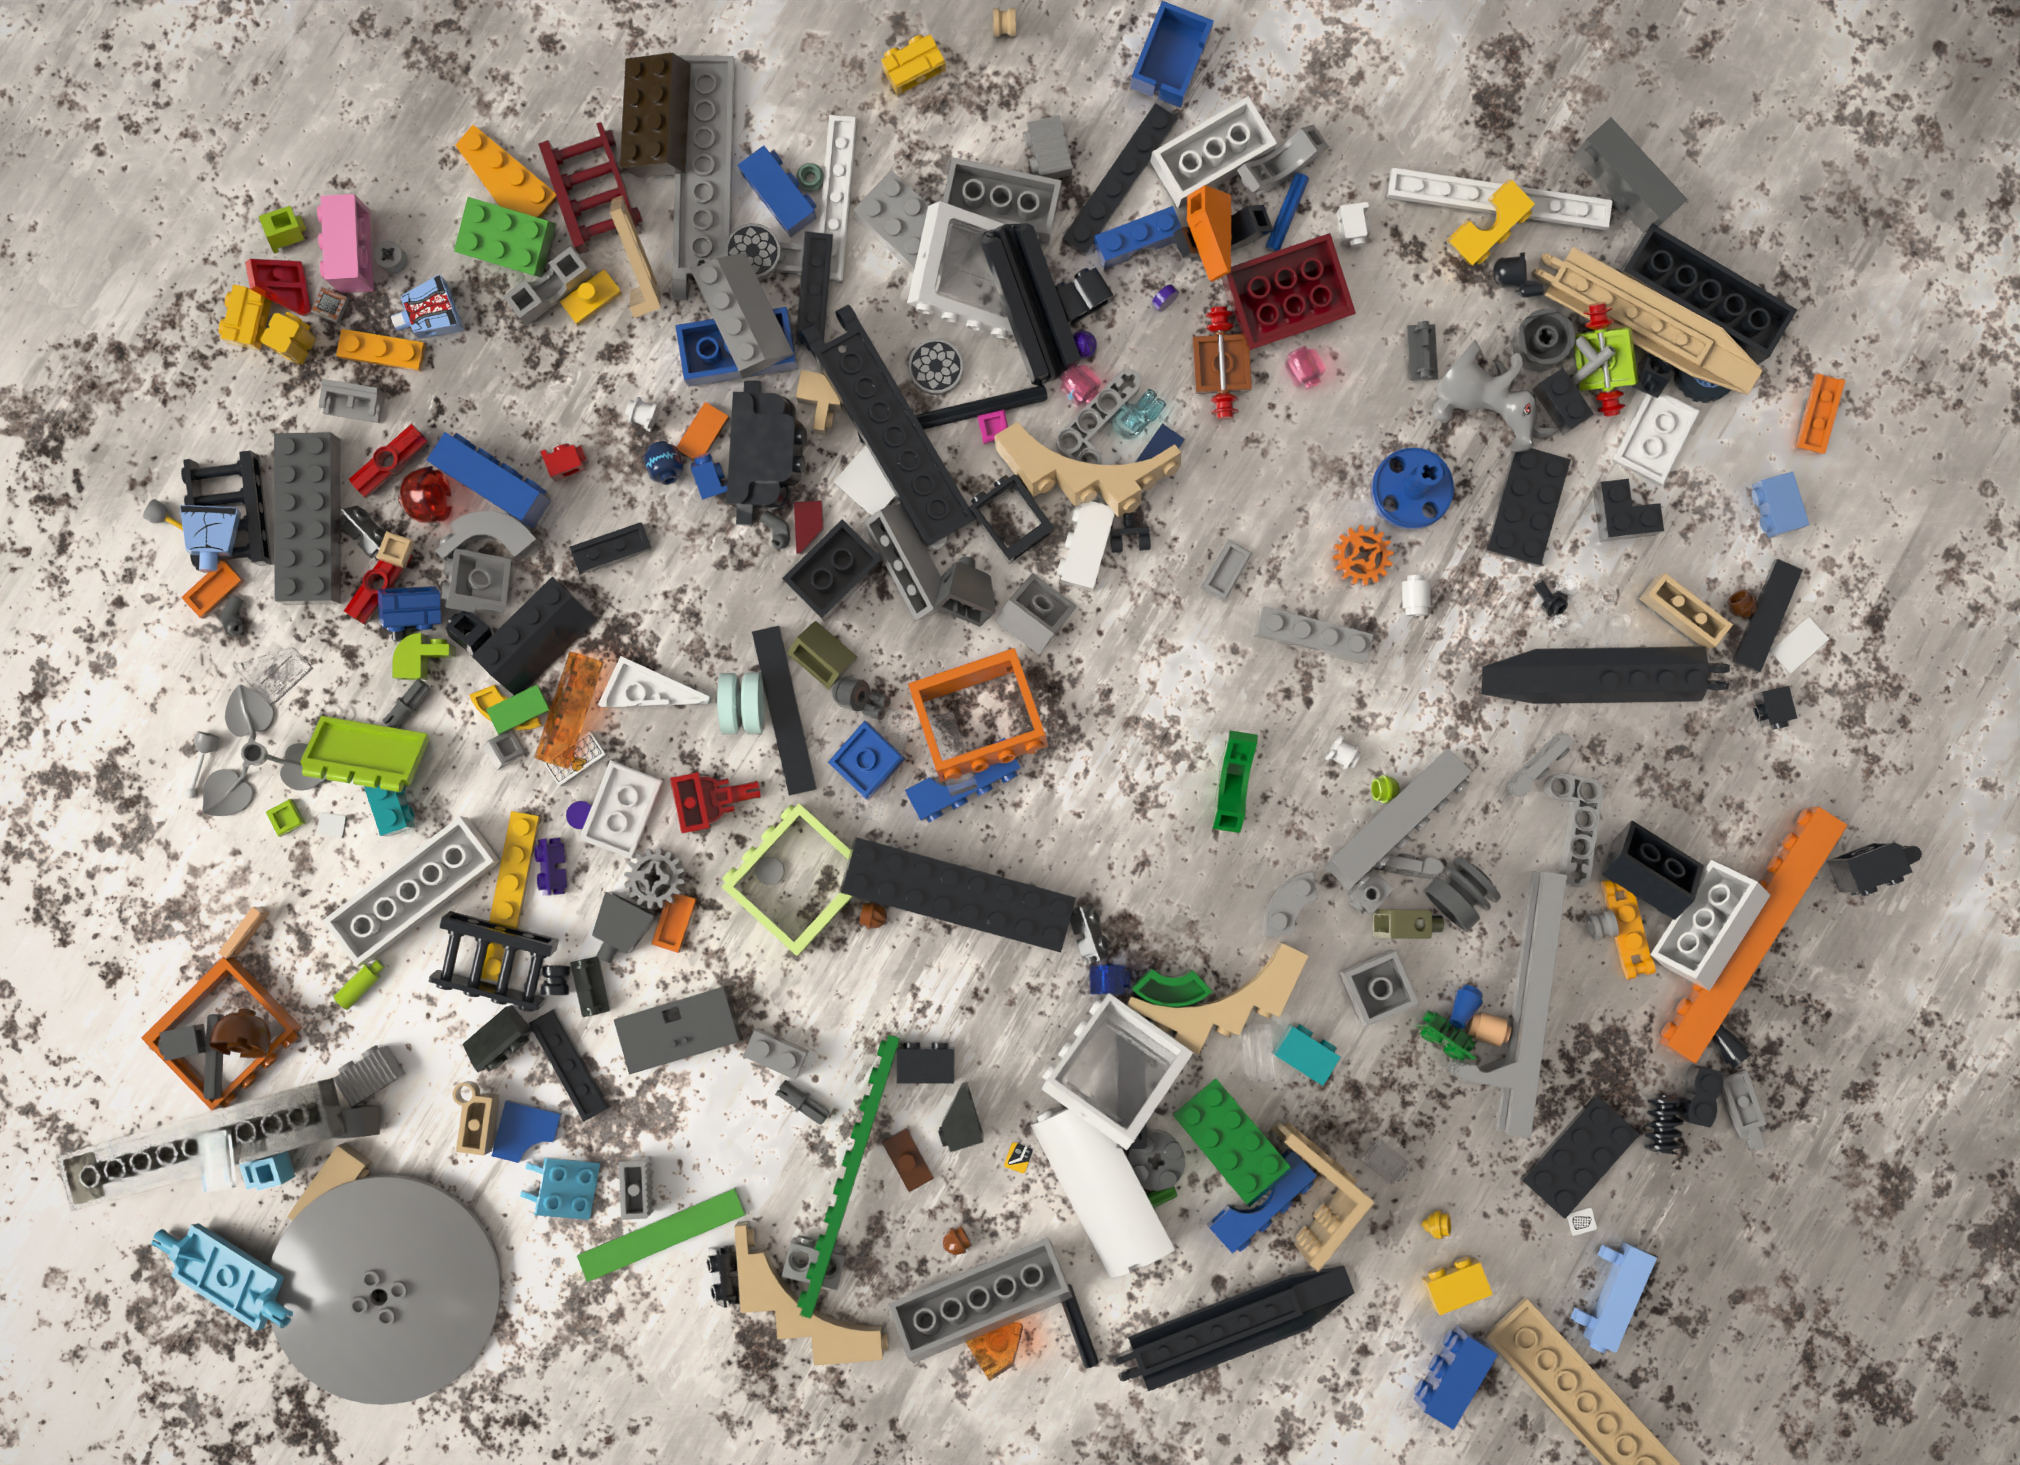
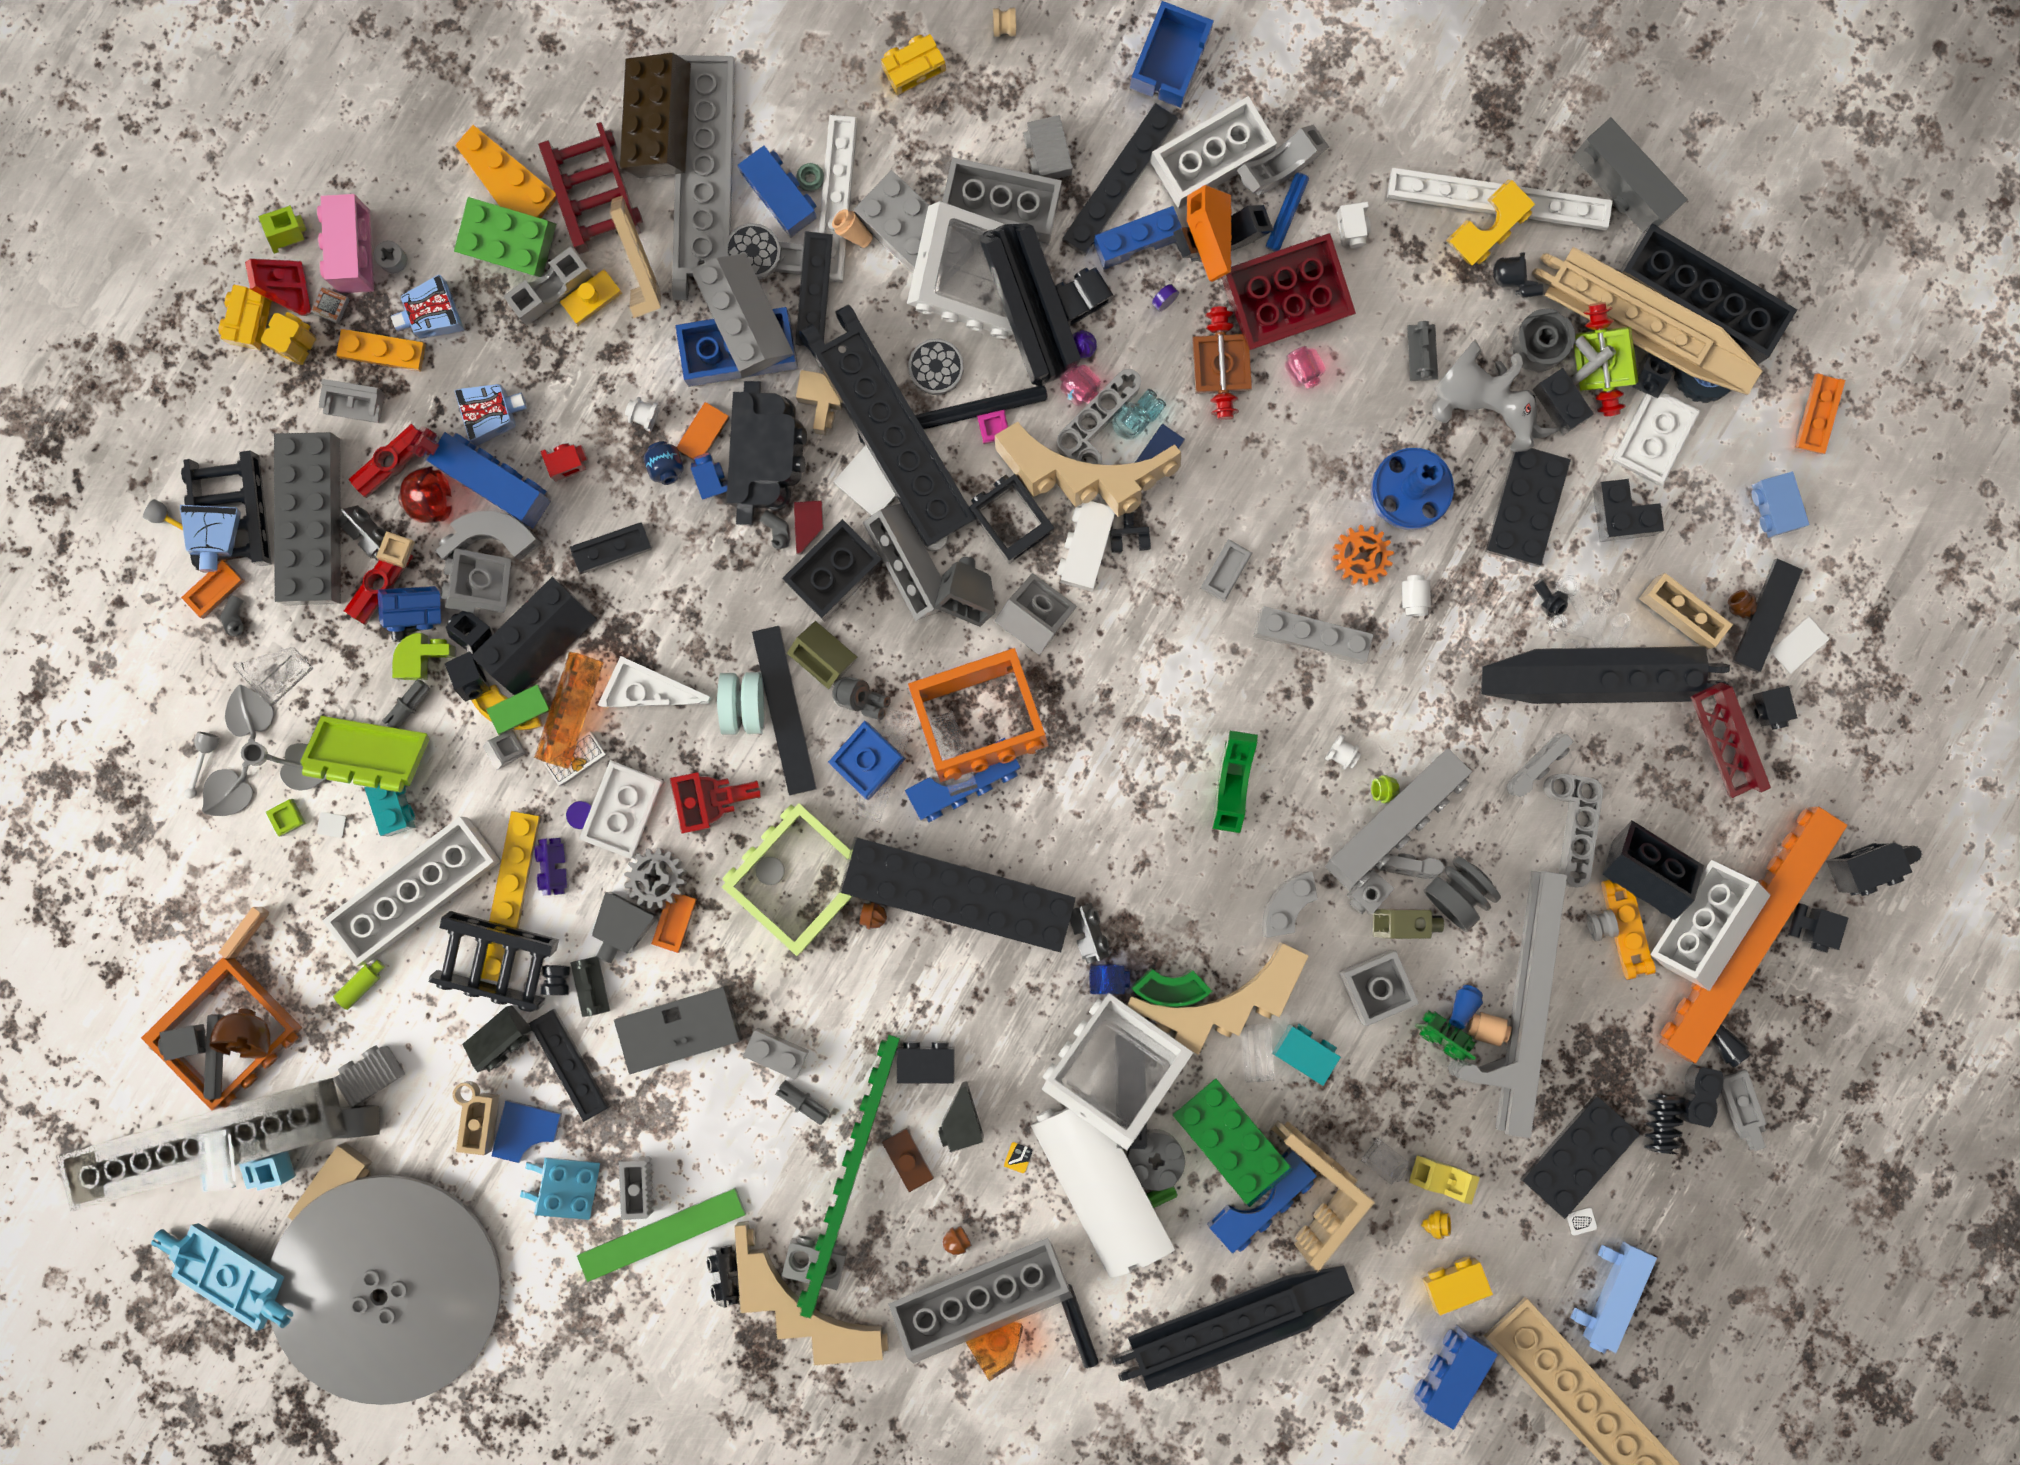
none -> dark red hinge [406,426,439,458]
none -> black brick [444,651,491,702]
none -> torso [454,384,527,446]
none -> light nougat cone [832,209,873,248]
none -> light yellow brick [1409,1155,1480,1205]
none -> dark red fence [1690,682,1771,798]
none -> black brick [1788,903,1849,953]

